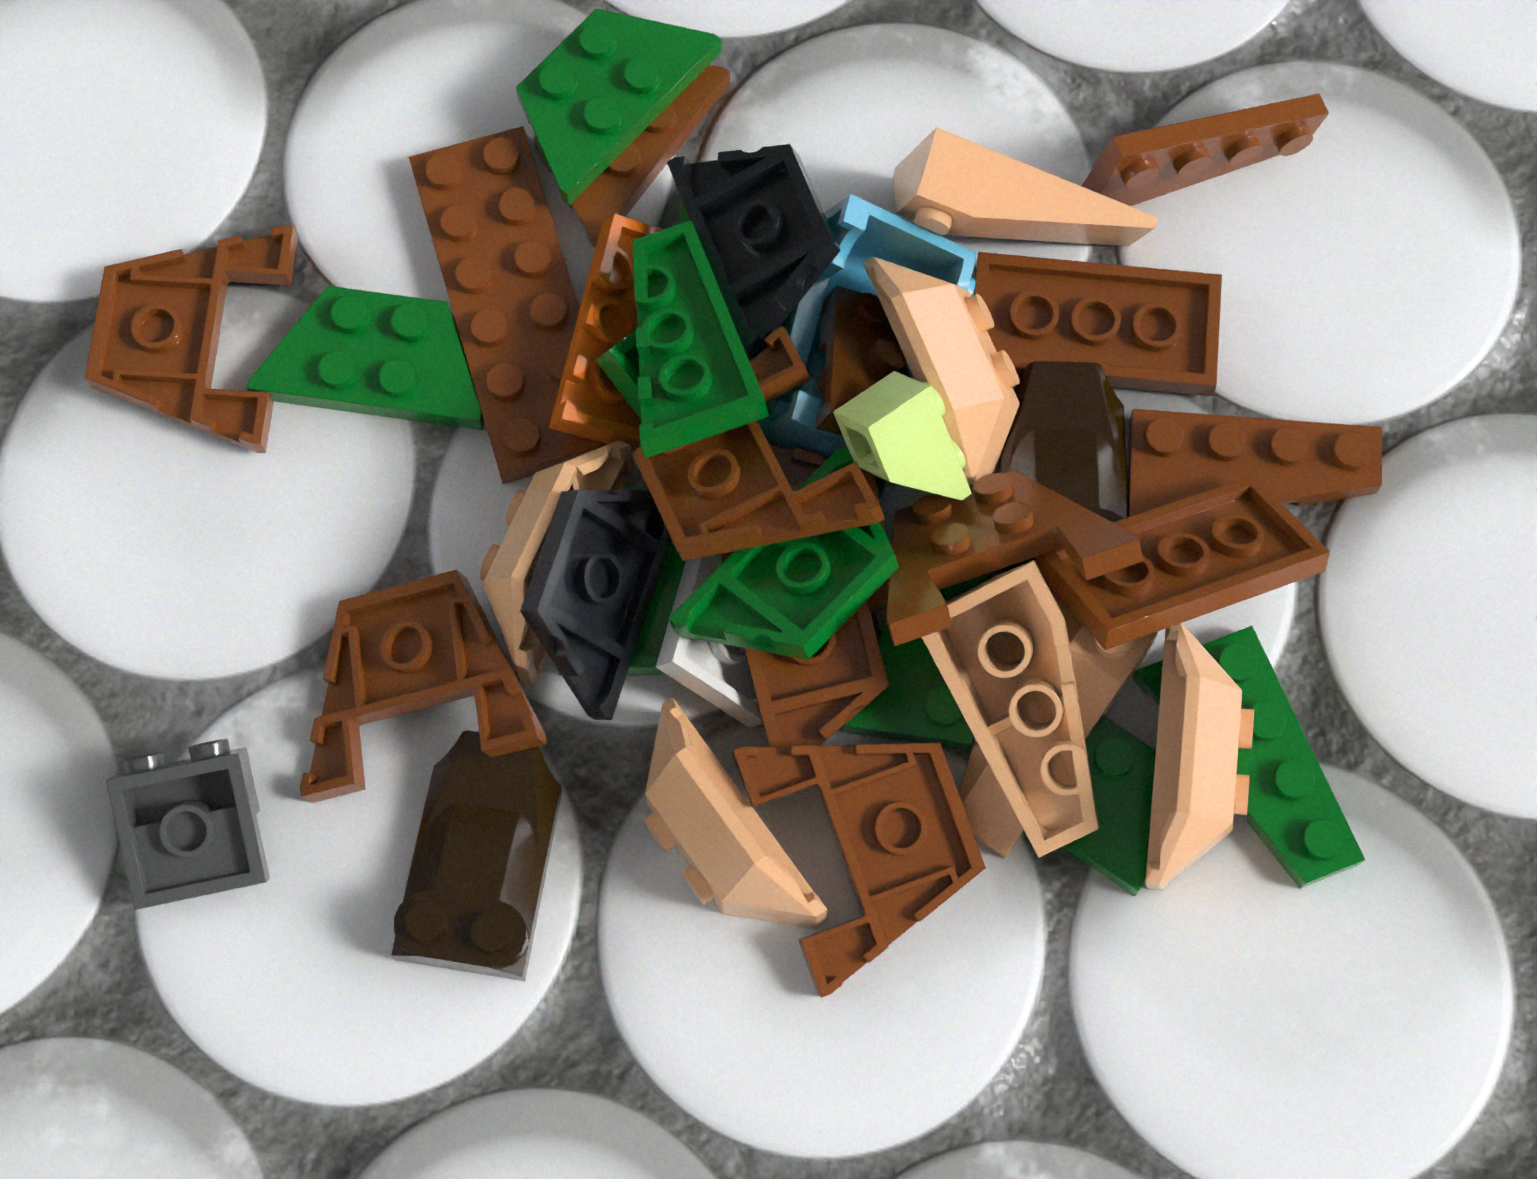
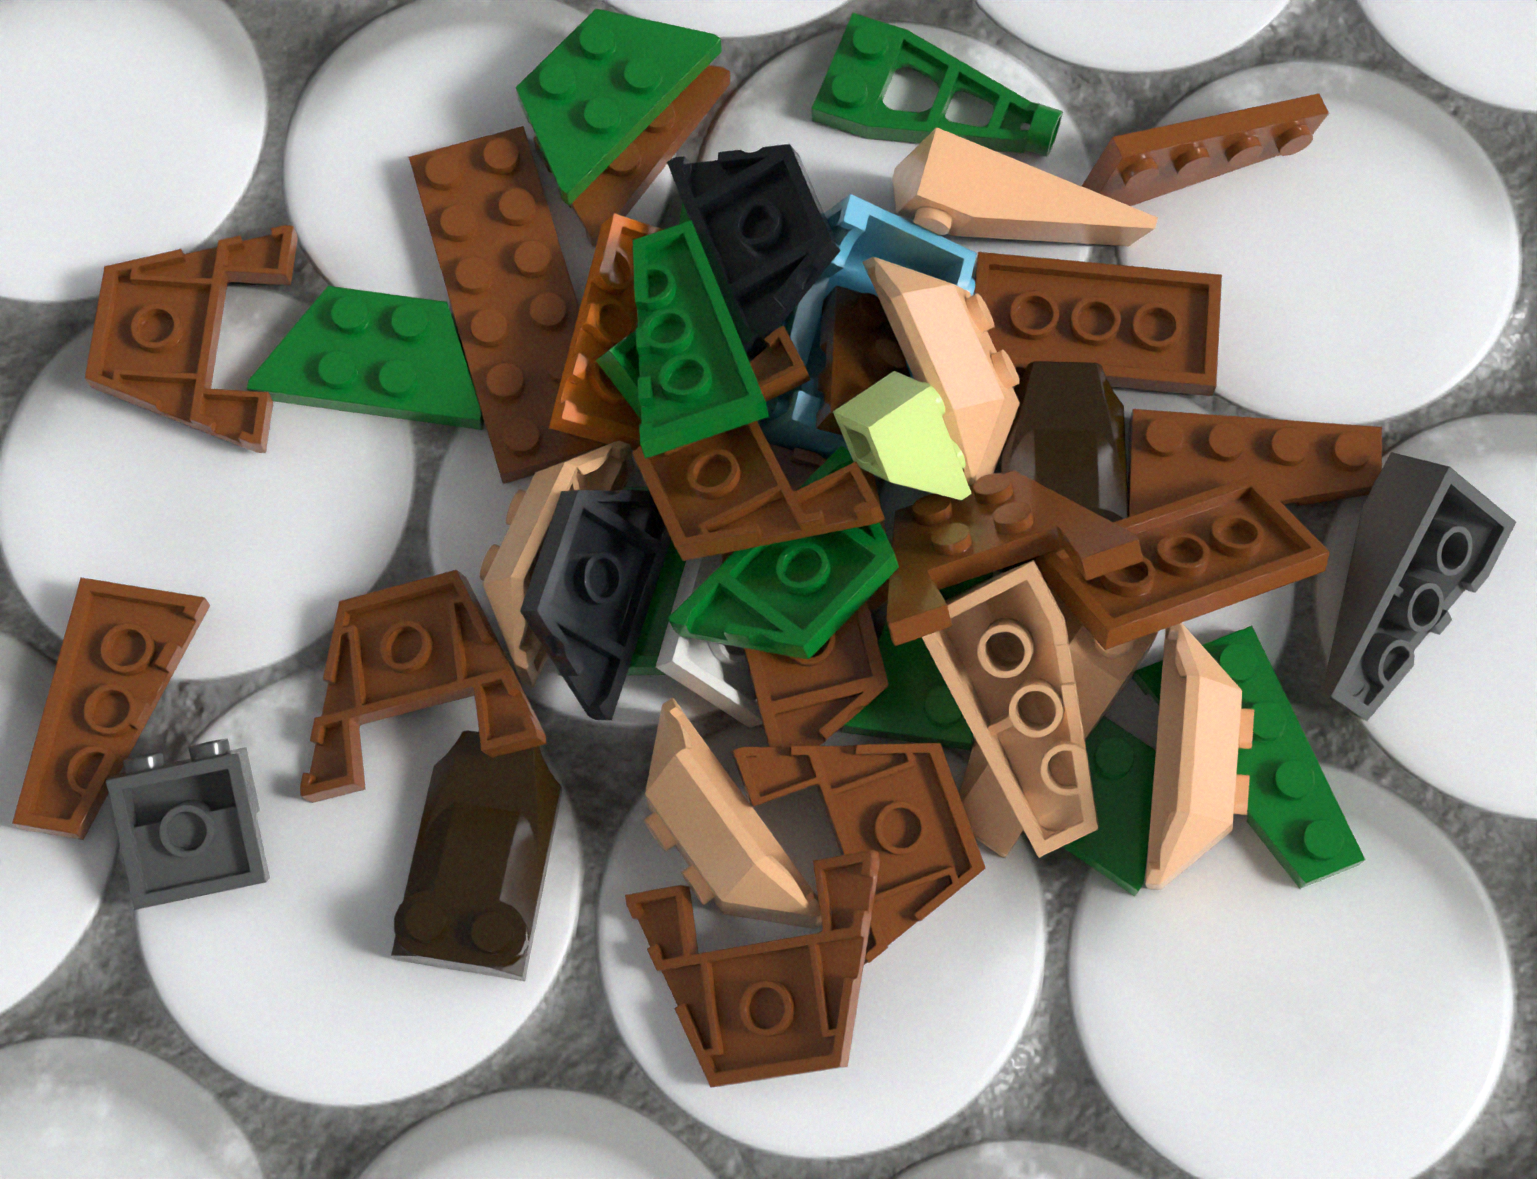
none -> dark orange wing [12,577,210,840]
none -> dark orange wing [625,850,880,1087]
none -> green plate [811,13,1063,157]
none -> dark grey wedge [1322,452,1516,721]

